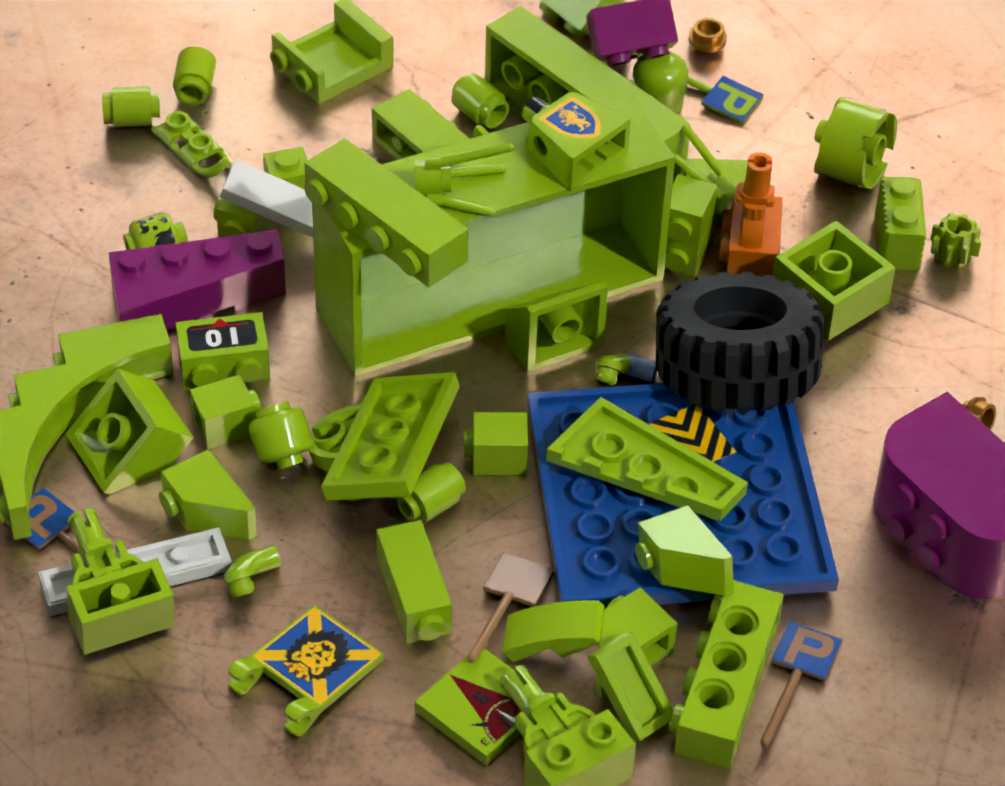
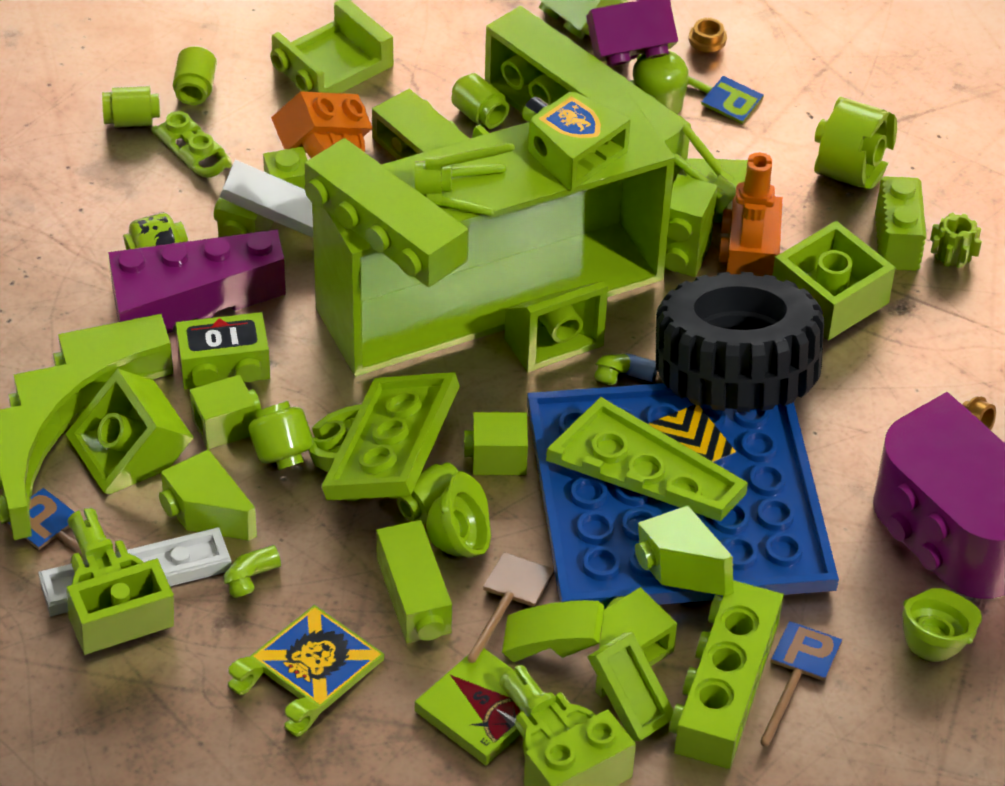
none -> orange brick [271,91,373,158]
none -> lime hat [426,471,491,558]
none -> lime hat [902,588,982,662]

